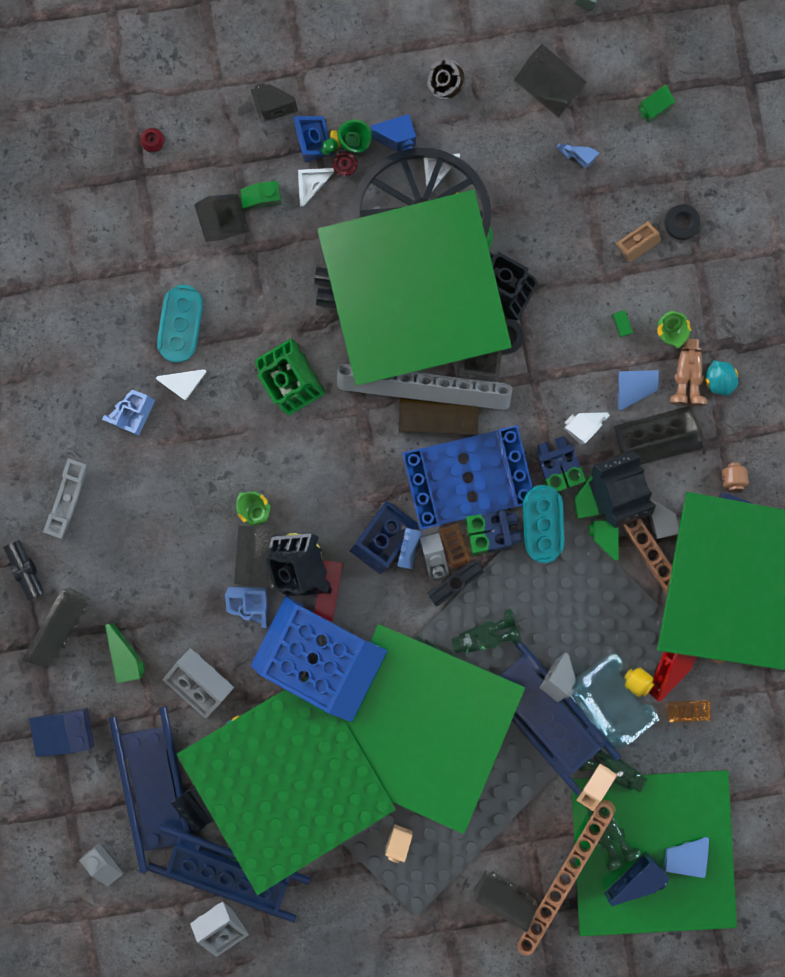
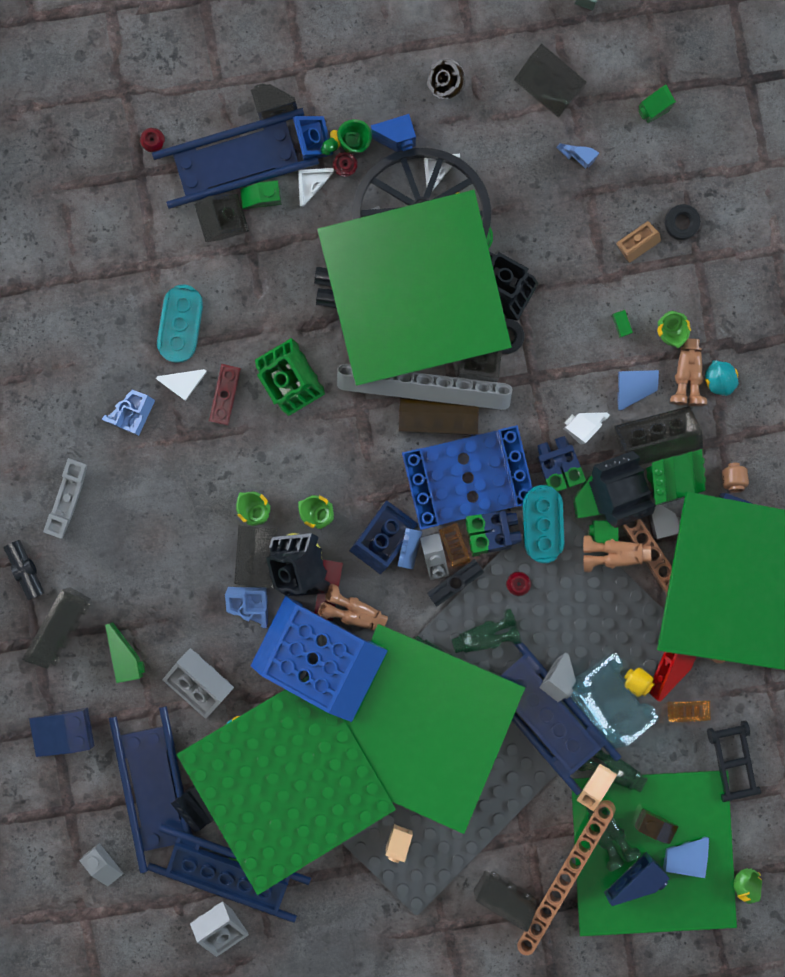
none -> dark blue piece [152,108,319,209]
none -> dark red tile [209,364,241,426]
none -> bright green hair [298,495,334,529]
none -> nougat piece [318,584,388,630]
none -> dark red plate [506,572,531,596]
none -> nougat piece [583,535,652,572]
none -> dark brown slope [634,808,679,844]
none -> green slope [646,449,706,506]
none -> black piece [707,720,761,802]
none -> bright green hair [733,868,762,904]

